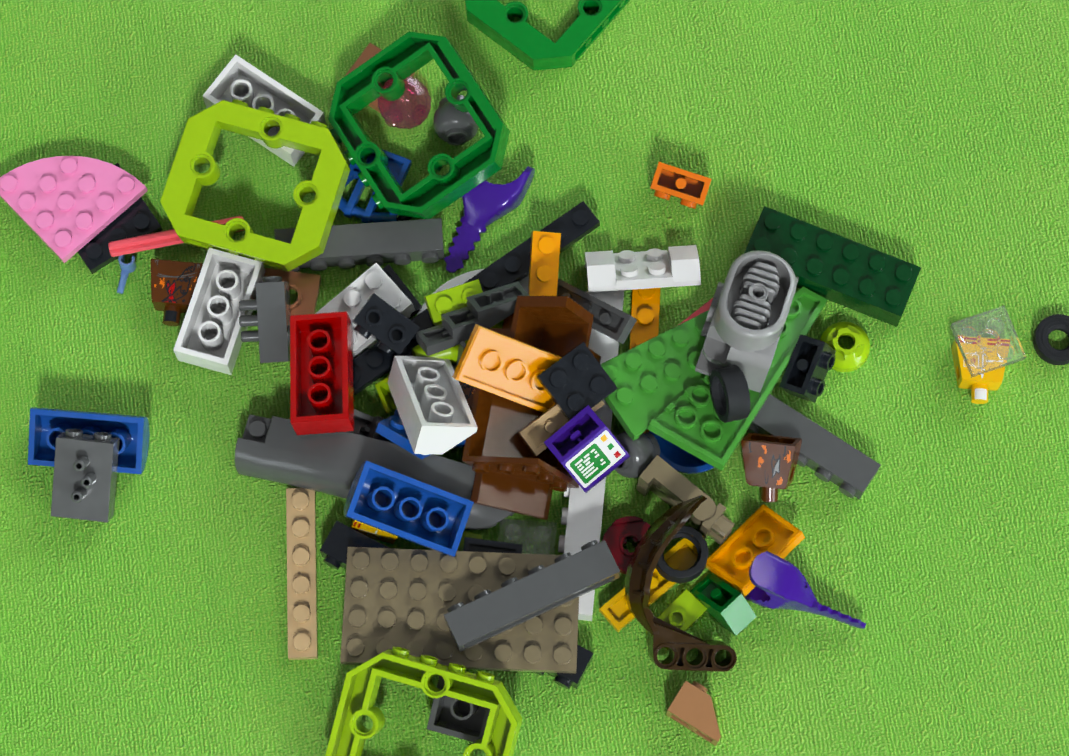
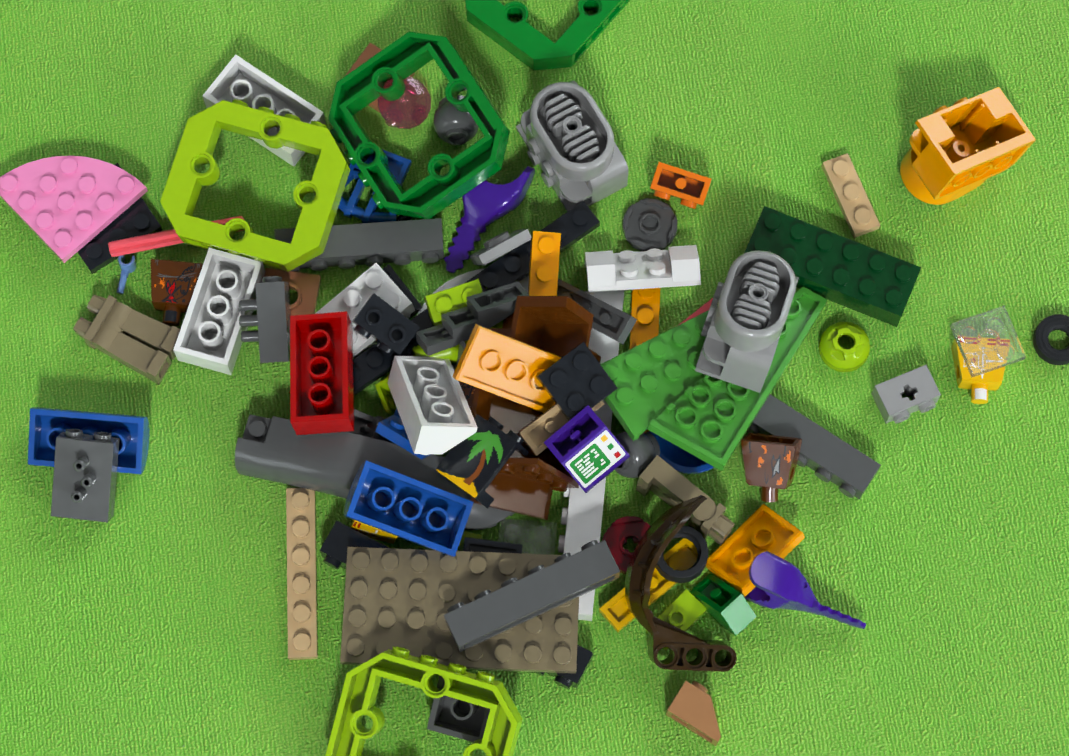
black tyre [710,365,751,423] -> none
black brick [779,334,836,403] -> none
none -> dark tan hips [74,295,180,385]
none -> black panel [436,414,529,509]
none -> light grey piece [469,229,532,265]
none -> light grey brick [516,80,629,212]
none -> dark grey tile [622,198,678,251]
none -> tan plate [821,153,880,238]
none -> light grey brick [871,365,941,424]
none -> light orange brick [900,87,1036,205]

